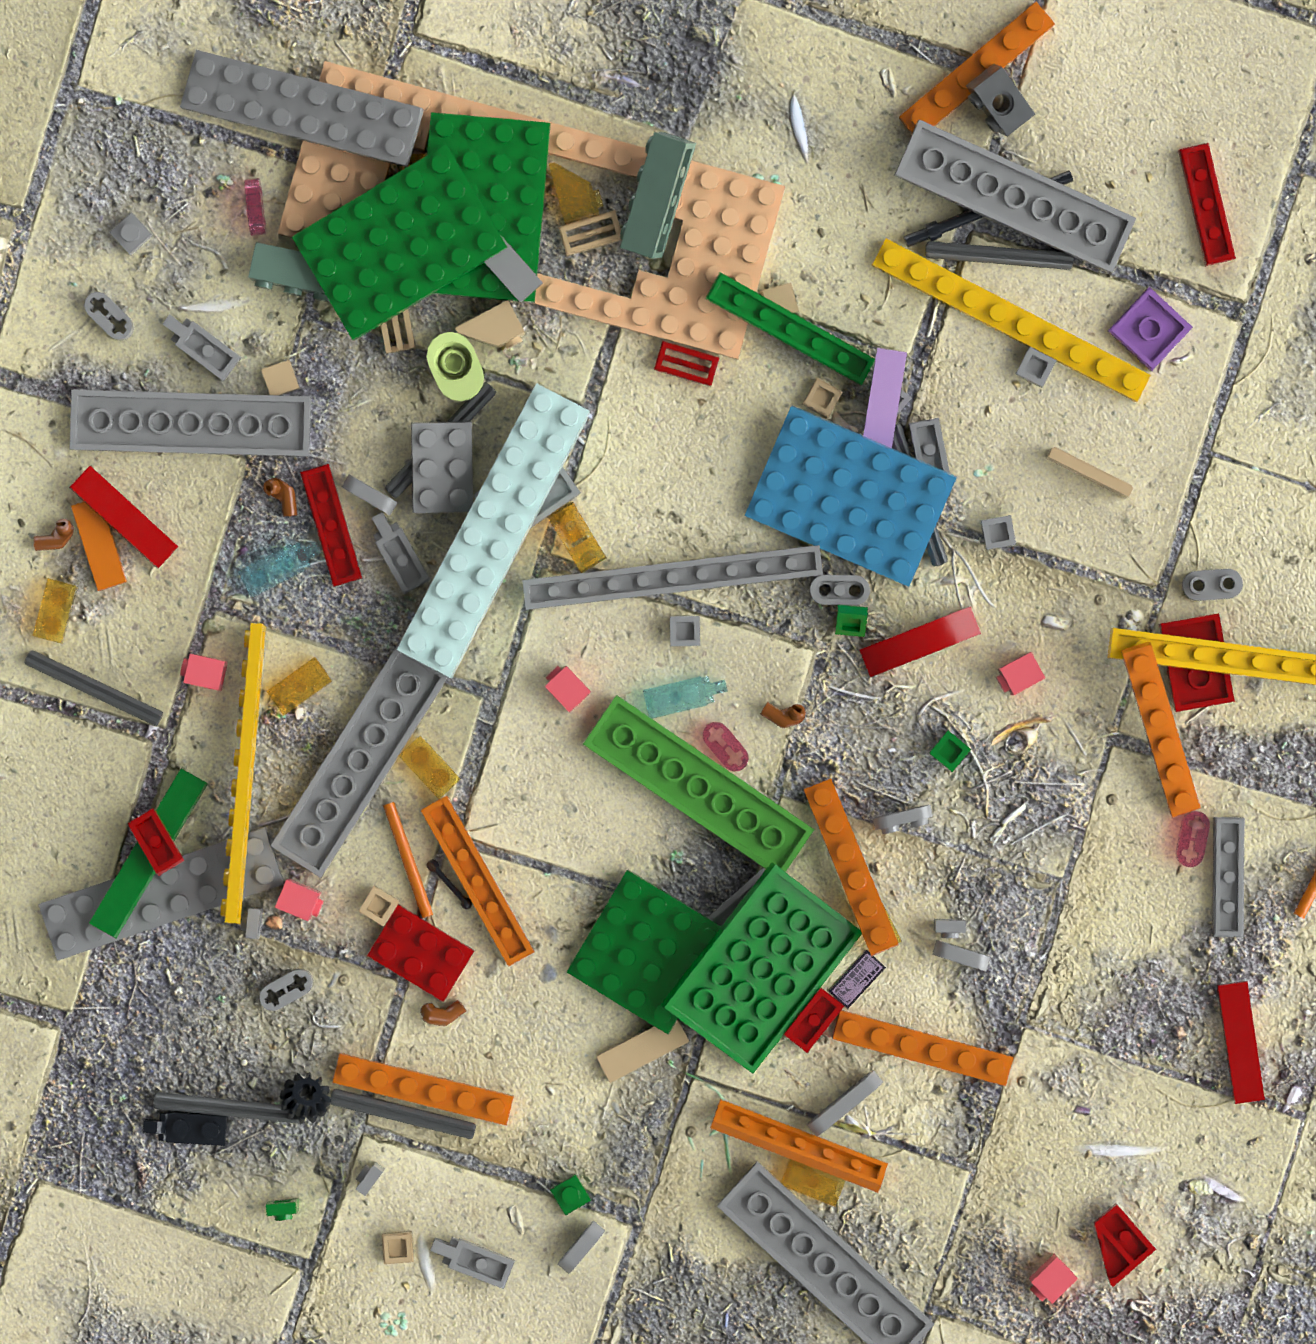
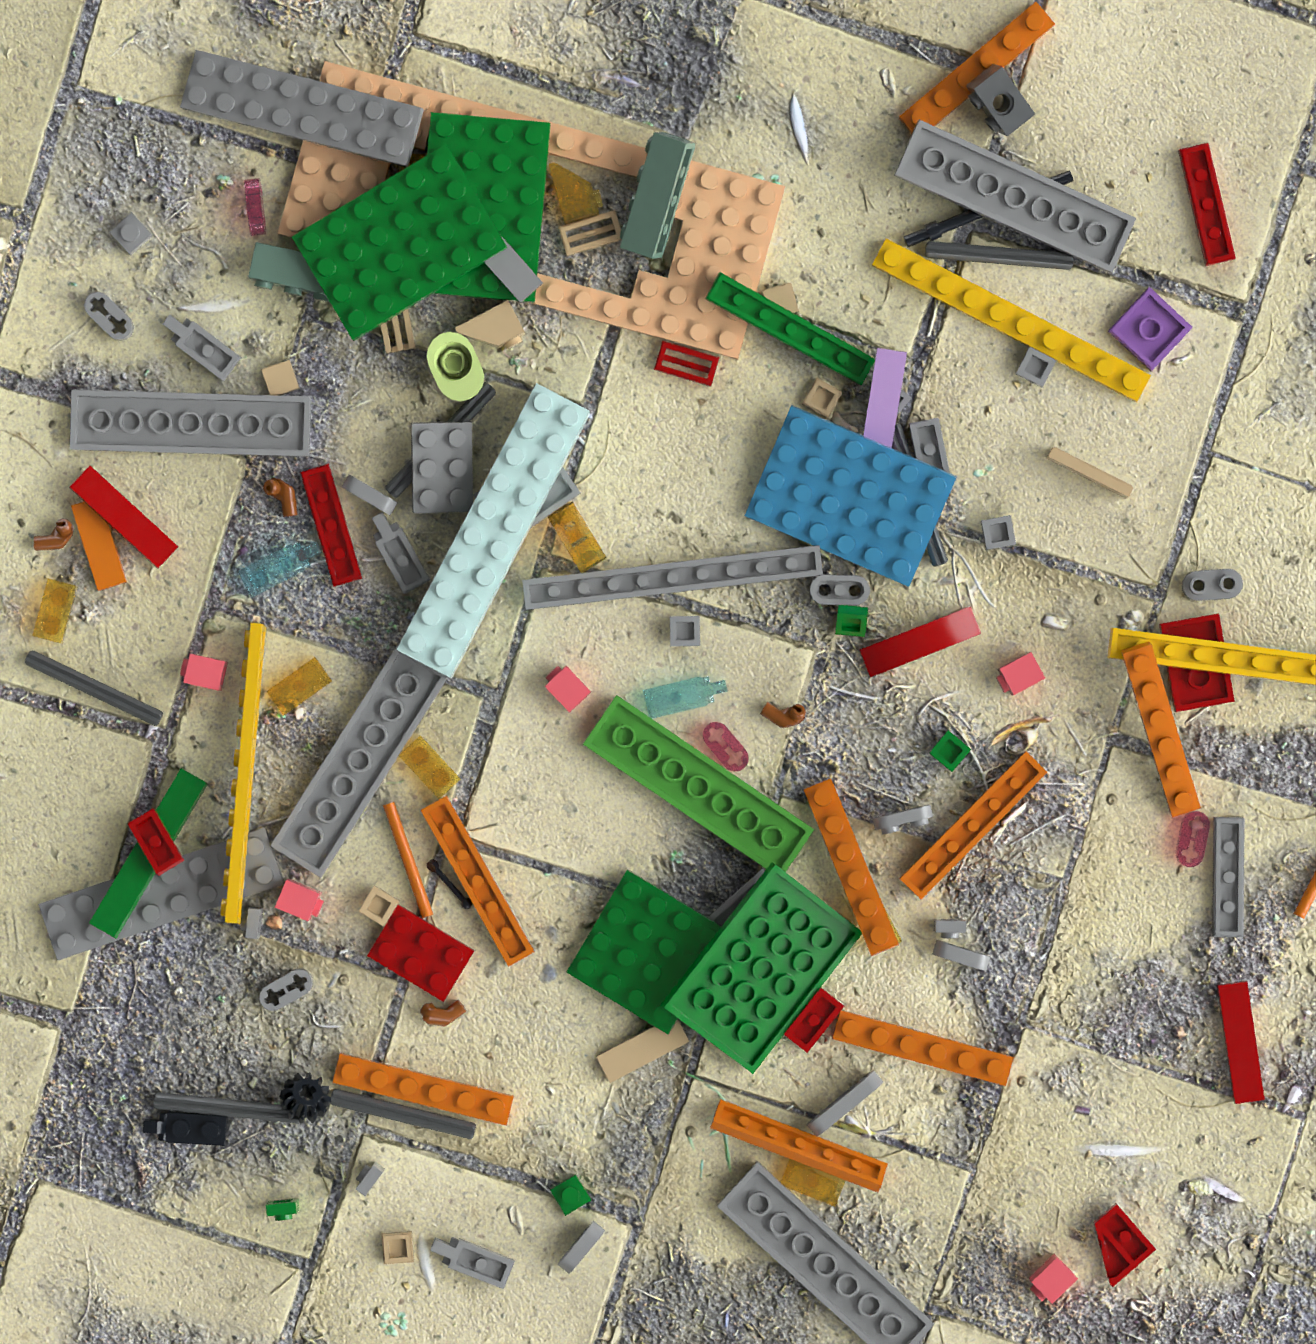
clear purple sticker [829,950,886,1009] -> none
none -> orange plate [899,751,1047,900]

